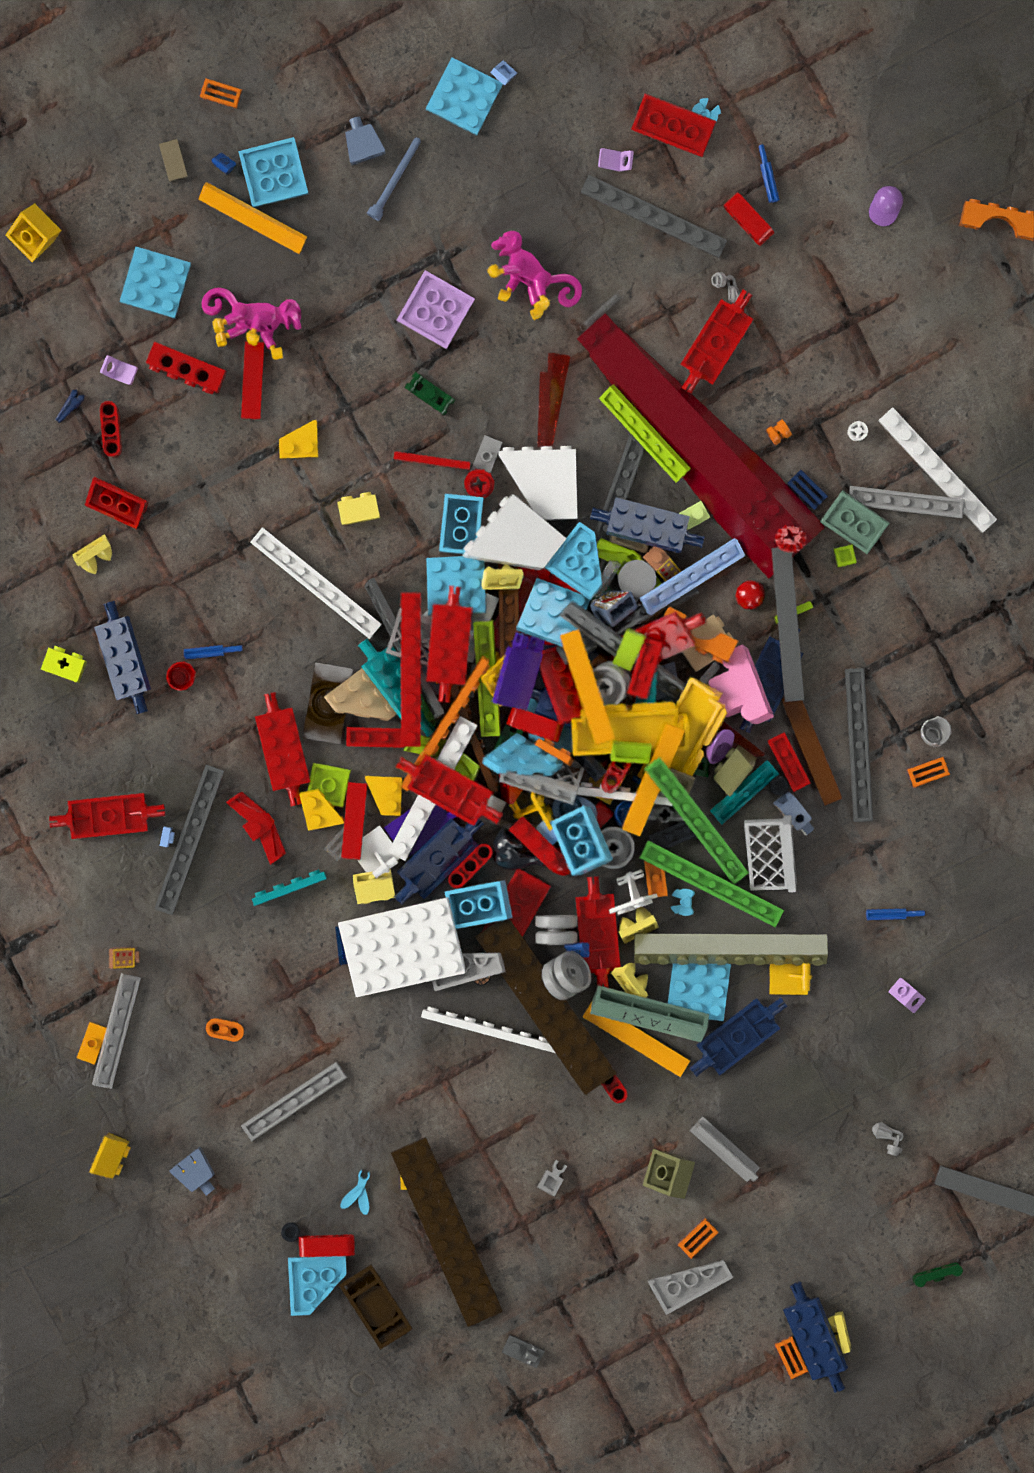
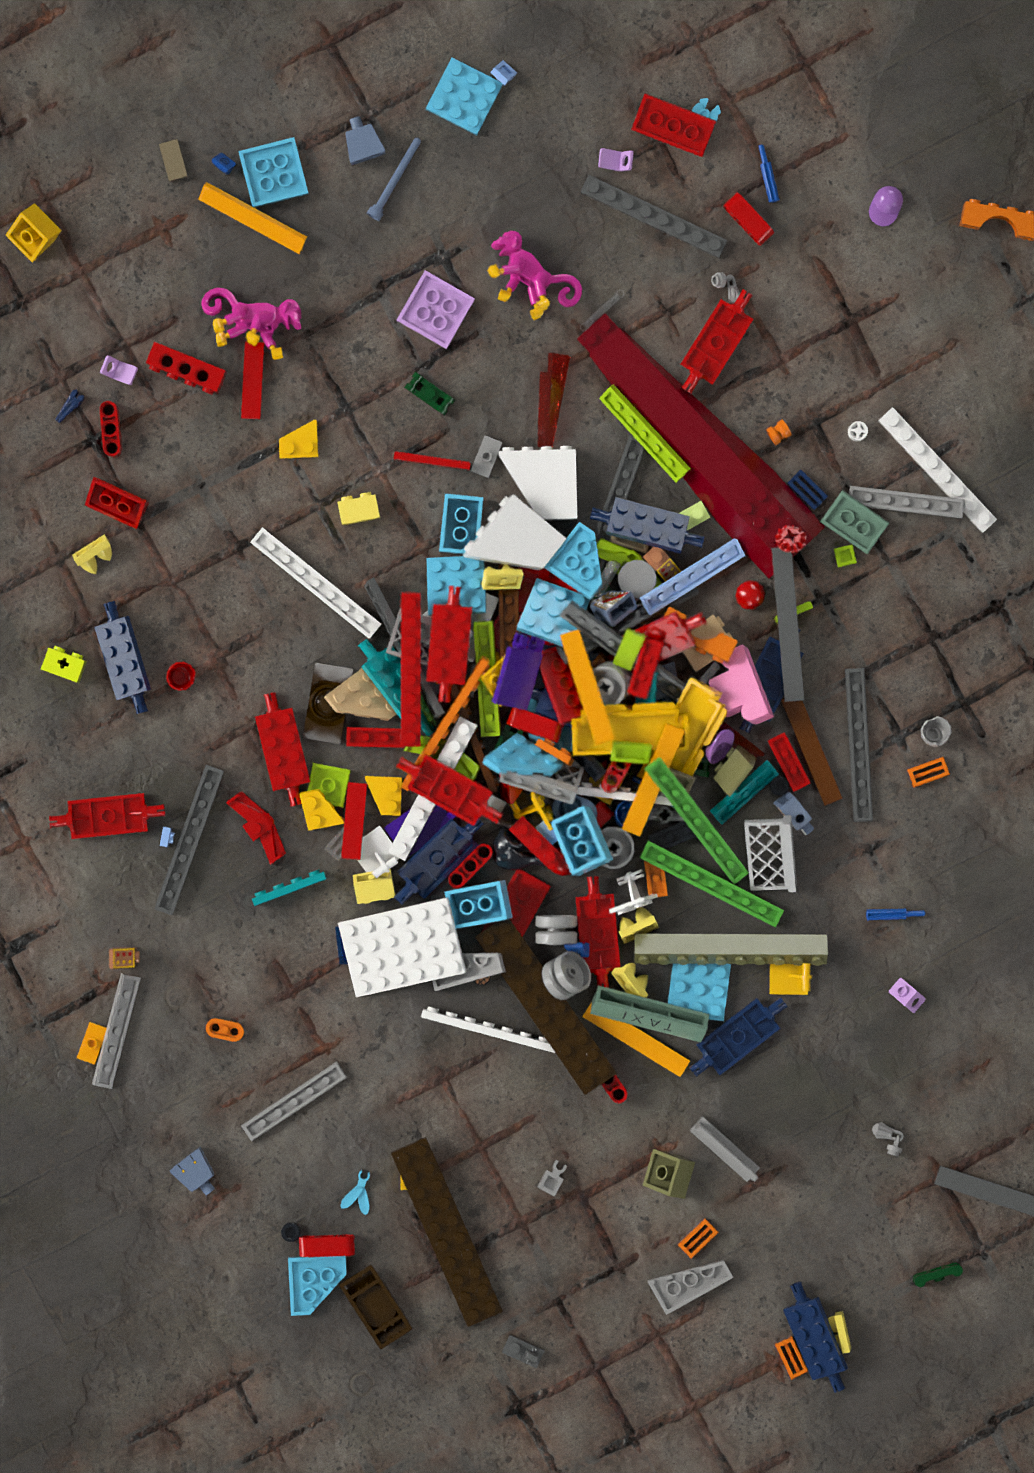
yellow slope [90,1133,131,1179] -> none
medium azure plate [119,247,191,318] -> none
blue axle [184,645,243,660] -> none
orange tile [200,78,242,109] -> none
red gear [464,468,495,498] -> none
medium azure piece [671,889,695,916] -> none

